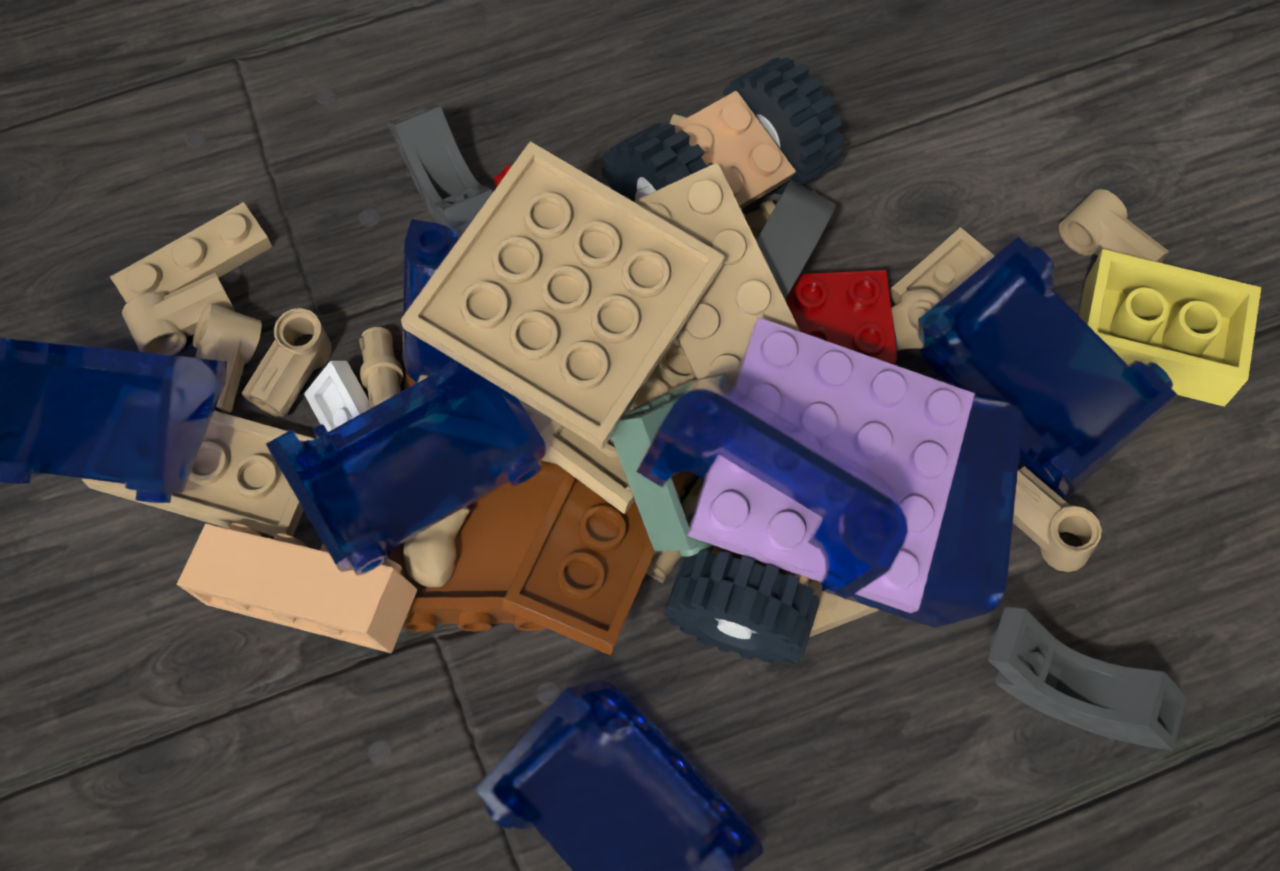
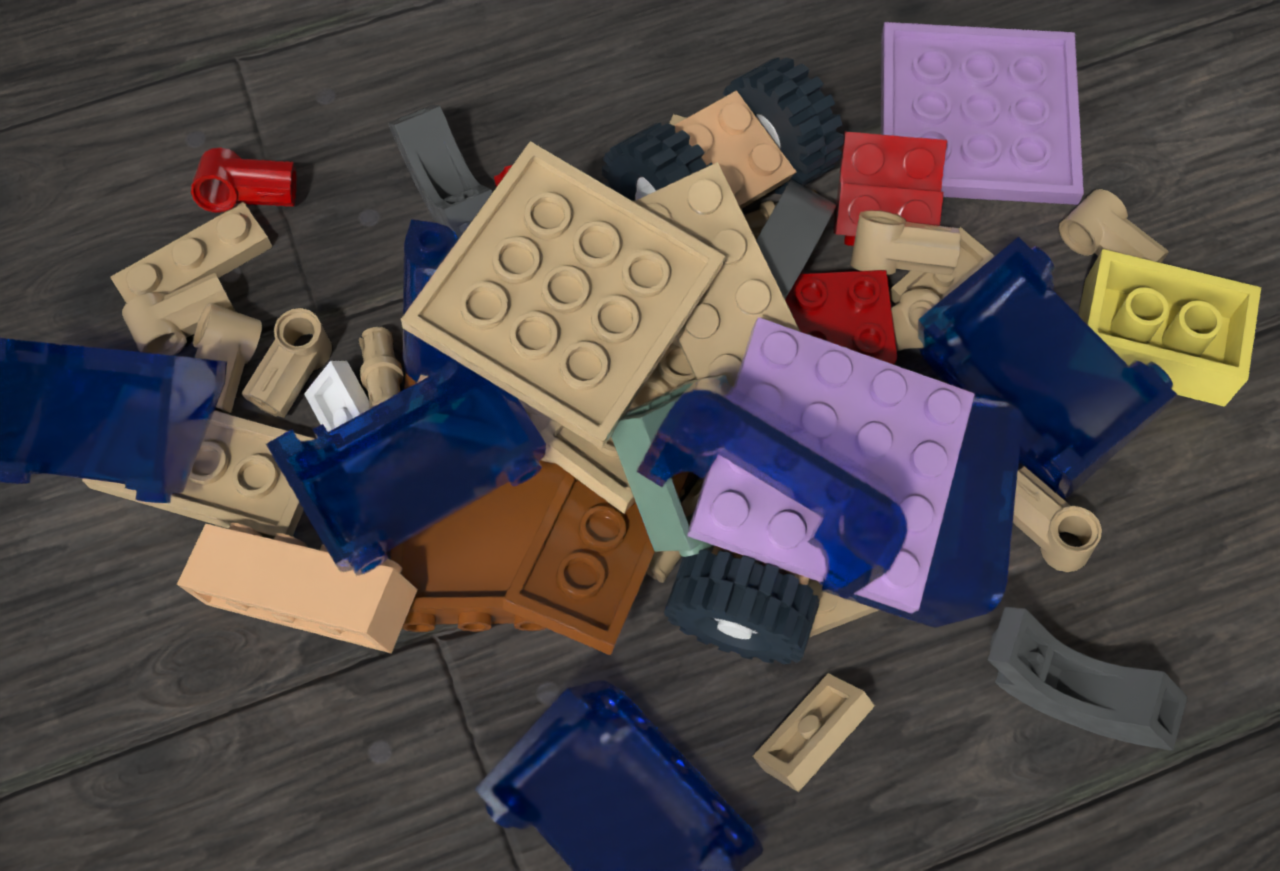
tan animal [403,496,469,588] -> none
none -> red piece [191,147,297,213]
none -> tan plate [753,673,875,792]
none -> red plate [833,132,947,246]
none -> tan piece [851,210,961,276]
none -> lavender plate [881,22,1084,205]

